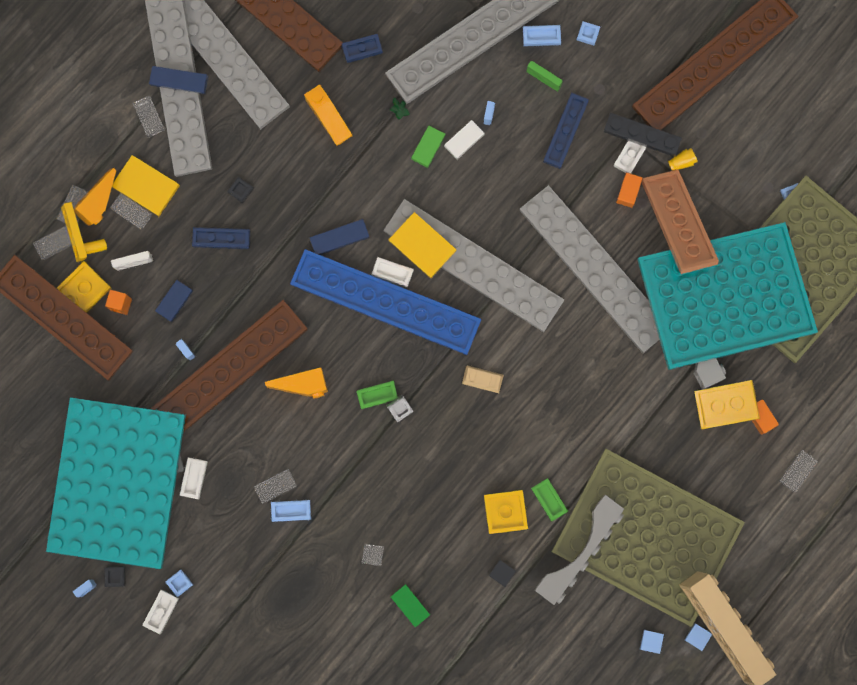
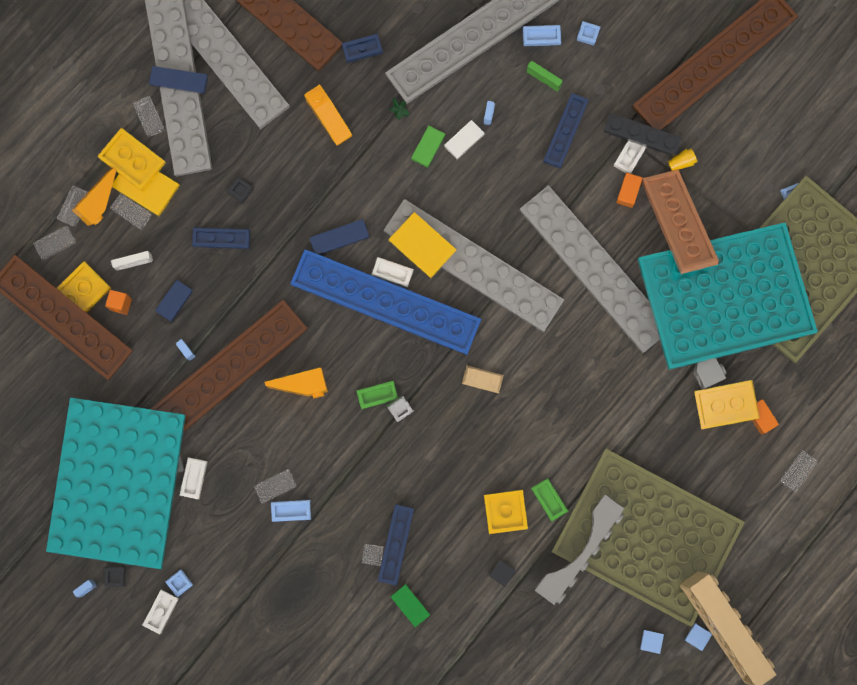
yellow piece [61,202,107,262] -> none
none -> yellow tile [97,128,166,191]
none -> dark blue plate [378,504,414,586]

